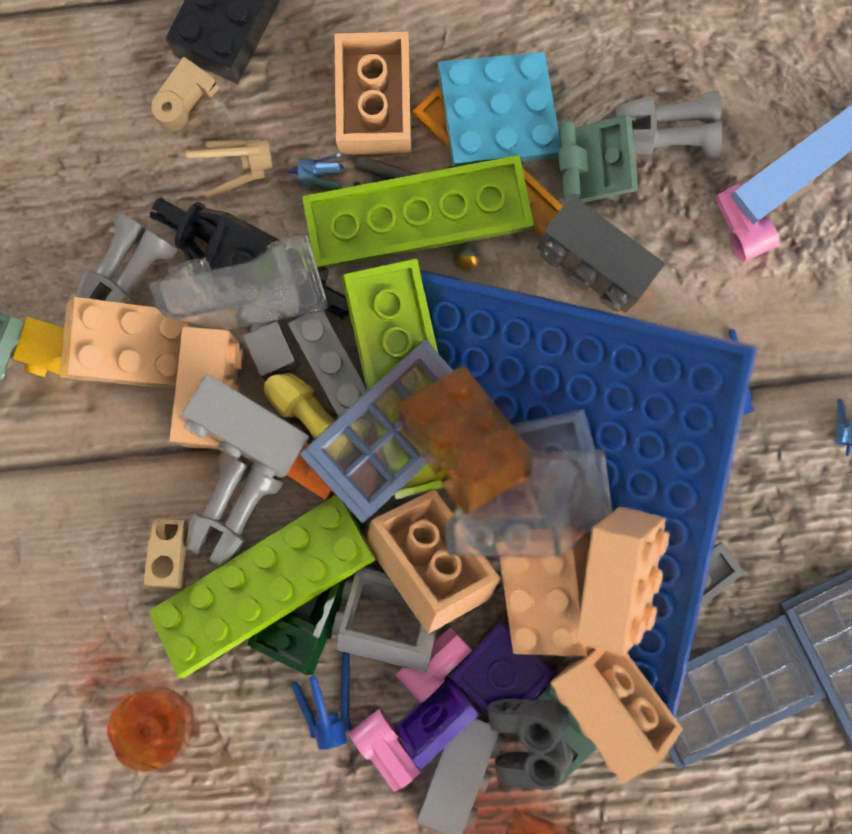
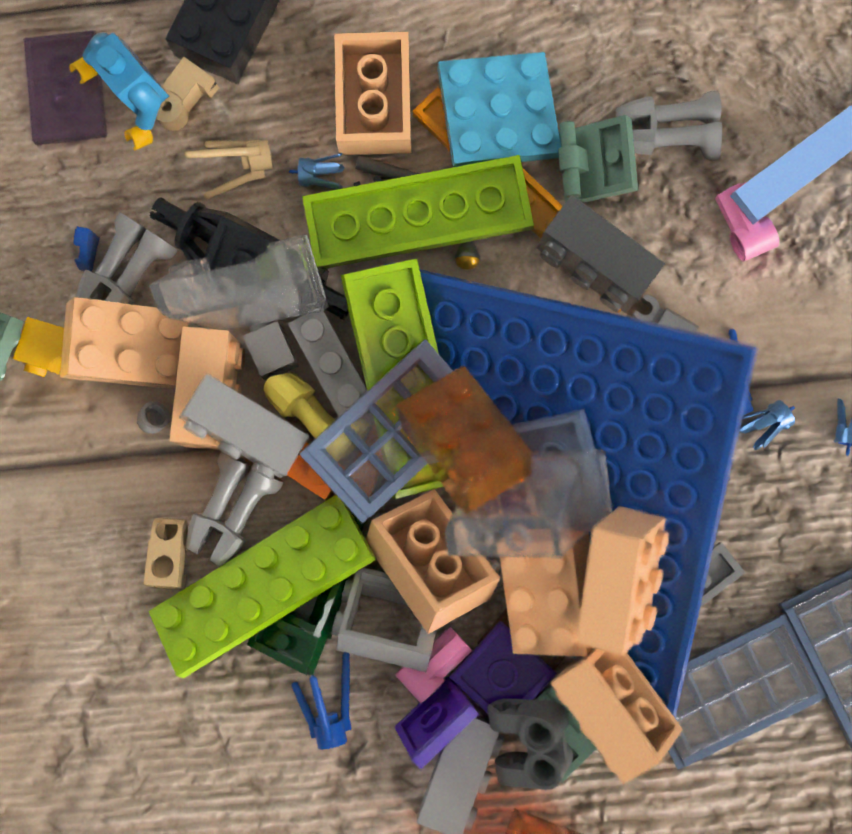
clear orange brick [107,686,194,772] -> none
bright pink piece [349,709,421,792] -> none
none -> clear purple tile [24,30,107,146]
none -> dark azure torso [69,32,169,151]
none -> blue tile [73,227,99,271]
none -> light grey hinge [137,402,170,434]
none -> light grey bar [631,294,699,332]
none -> flat silver piece [740,400,795,450]

